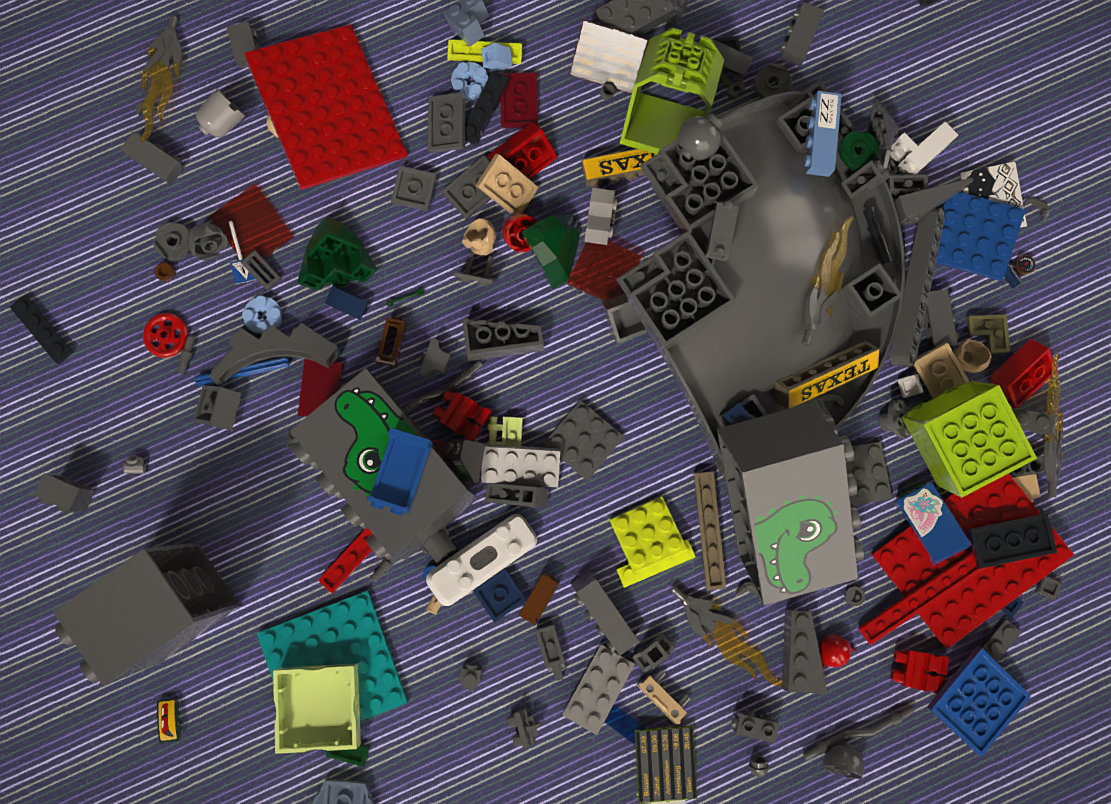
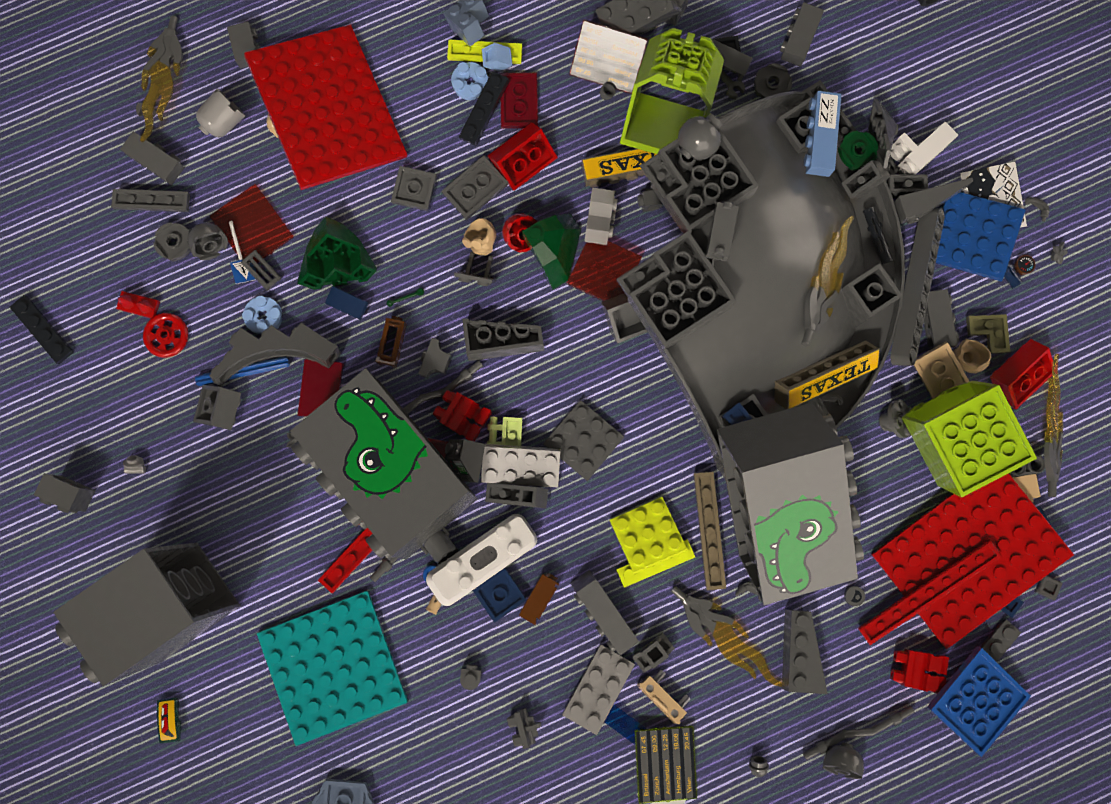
reddish brown tile [155,262,176,282] -> none
dark grey bar [177,336,195,375] -> none
yellowish green tile [273,663,361,754] -> none
dark green tile [326,744,370,767] -> none
blue panel [366,428,433,516] -> none
dark grey plate [428,92,465,153] -> none
tan plate [475,154,539,215] -> none
dark grey hinge [535,624,565,681] -> none
dark grey brick [731,709,779,744] -> none
red hair [818,634,856,668] -> none
dark grey plate [846,442,892,505] -> none
blue panel [896,482,971,566] -> none
white plate [898,374,924,398] -> none
black plate [968,513,1057,569] -> none
dark grey plate [1011,408,1058,436] -> none
none -> dark grey plate [111,189,190,212]
none -> red tile [116,291,160,319]
none -> dark grey plate [637,188,662,212]
none -> dark grey plant [1051,242,1068,264]

